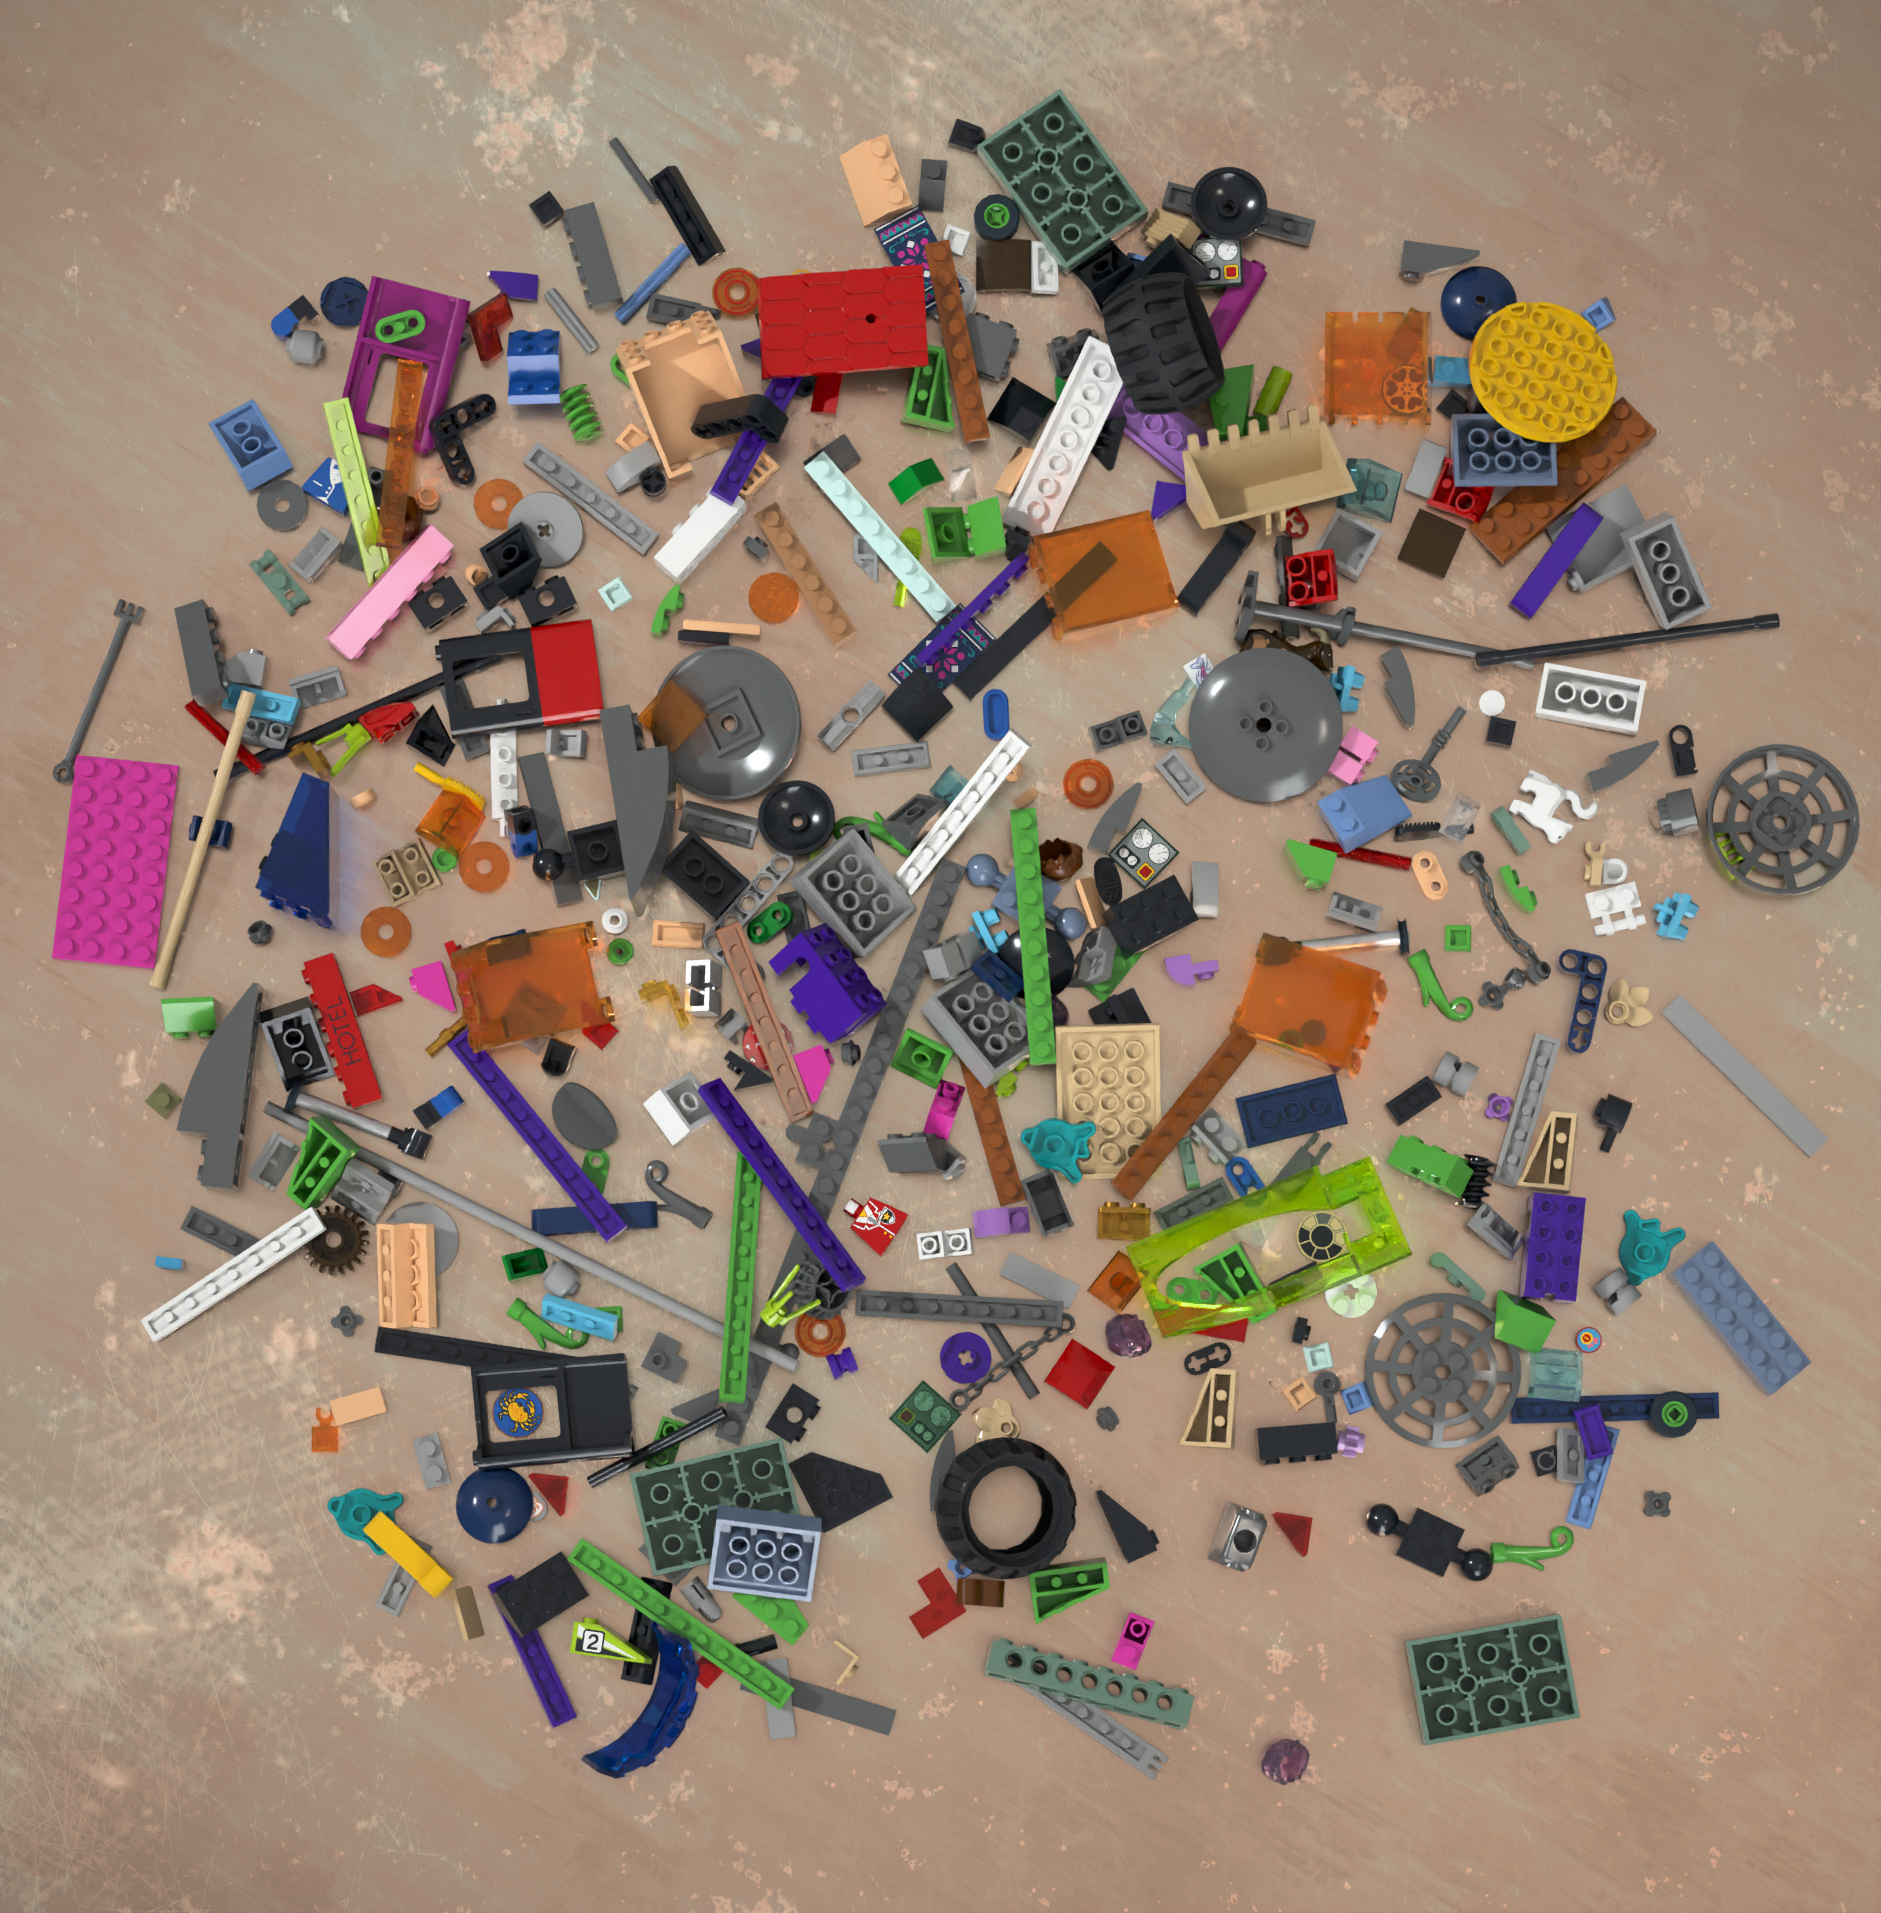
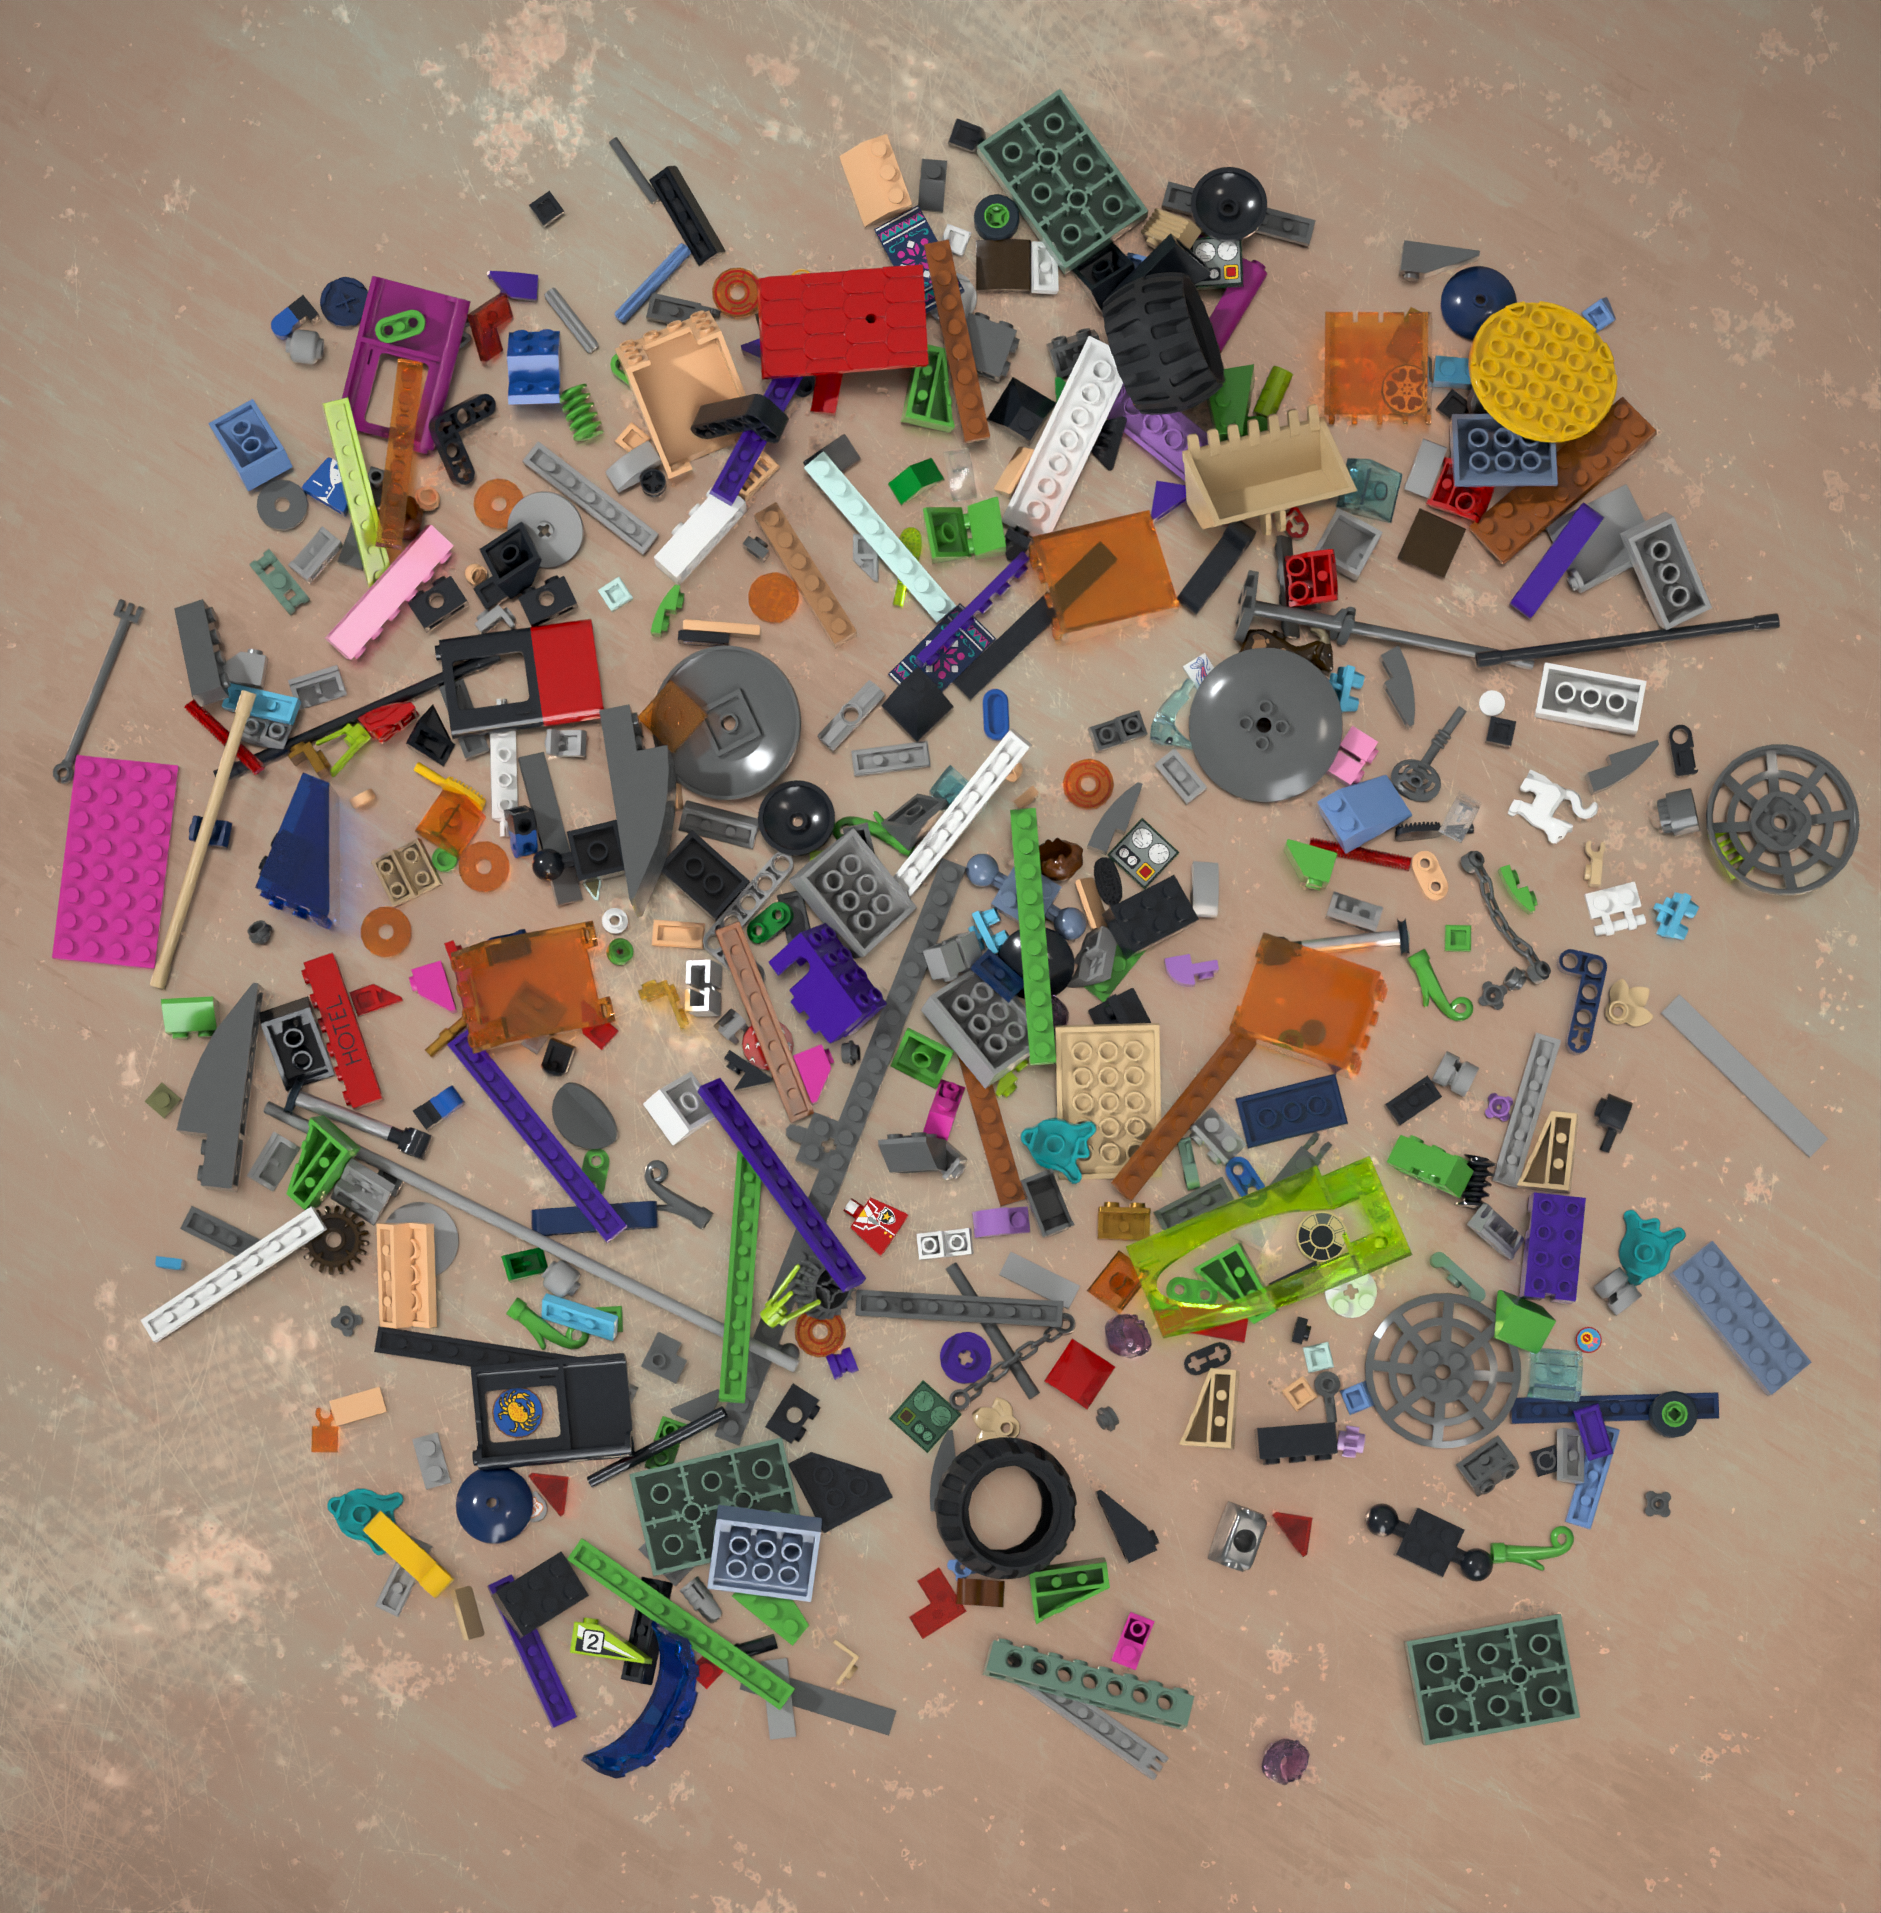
dark grey brick [562,202,623,312] -> none
sand green piece [1491,806,1531,856] -> none
white tile [1601,858,1628,885] -> none

